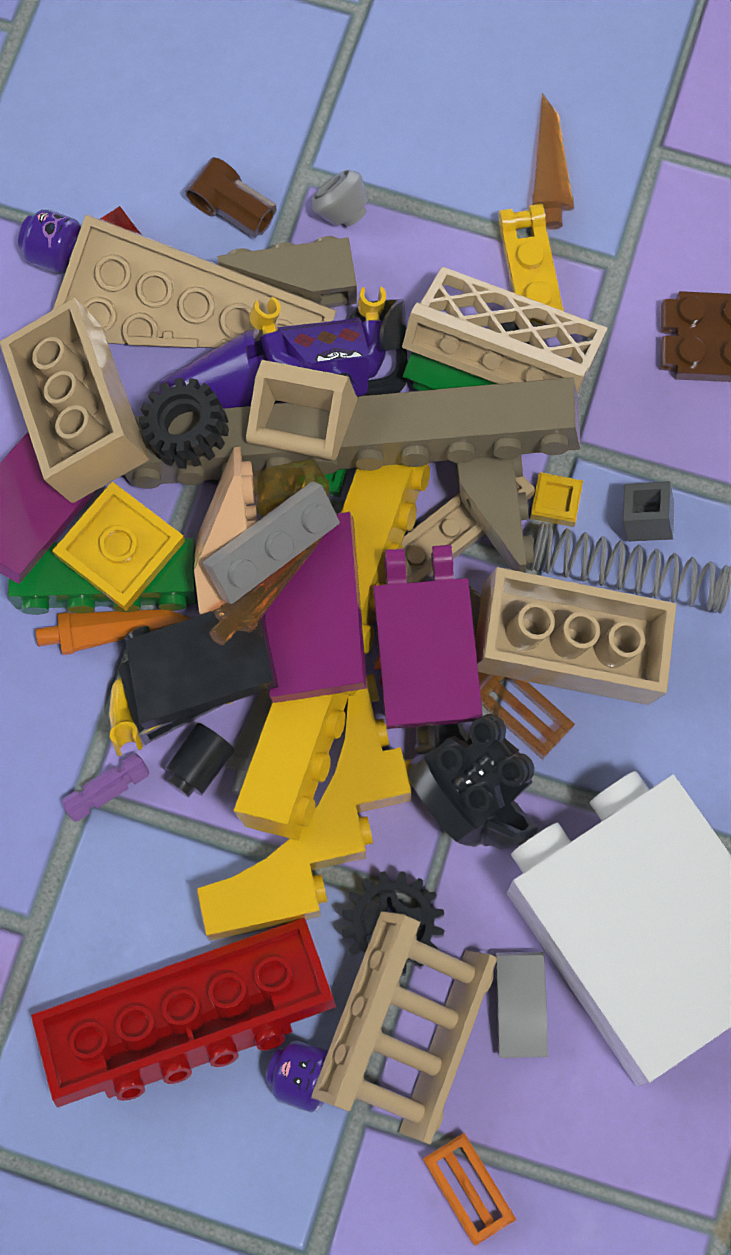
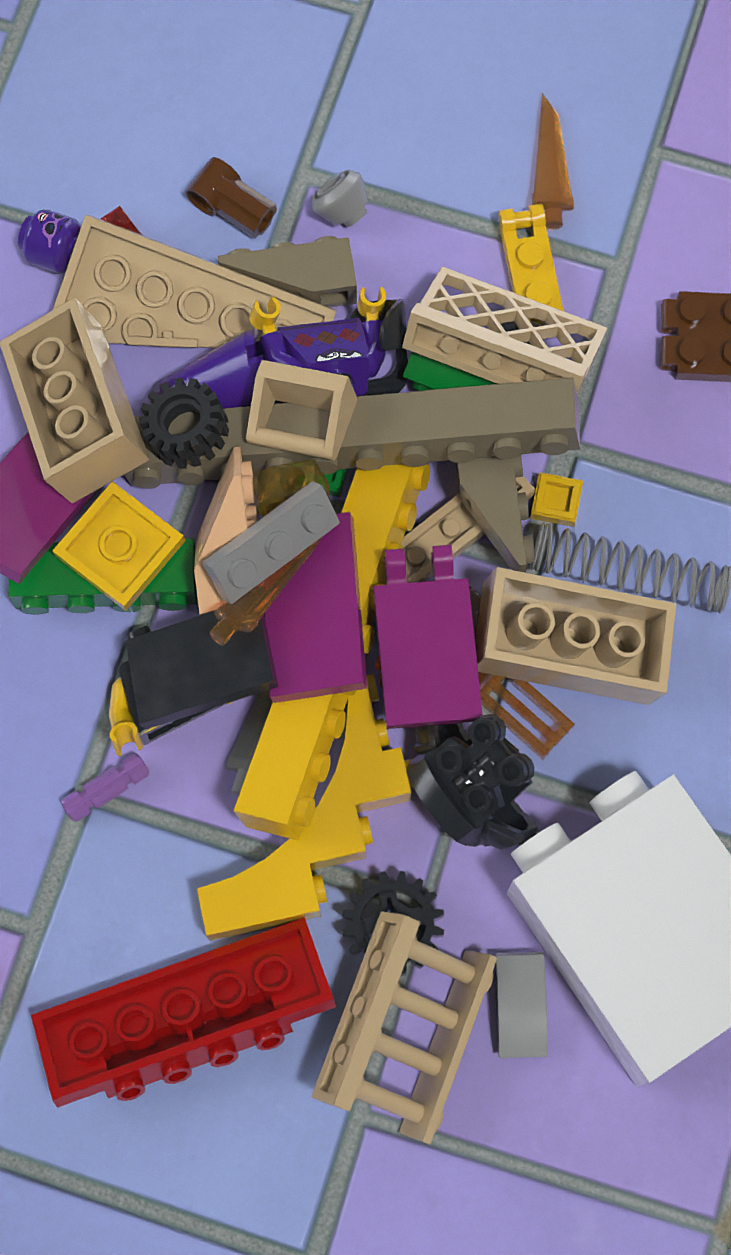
orange bar [36,609,191,655] -> none
black brick [164,723,235,798] -> none
dark purple head [266,1041,329,1112] -> none
orange tile [423,1133,517,1246] -> none
dark grey plate [623,481,674,542] -> none

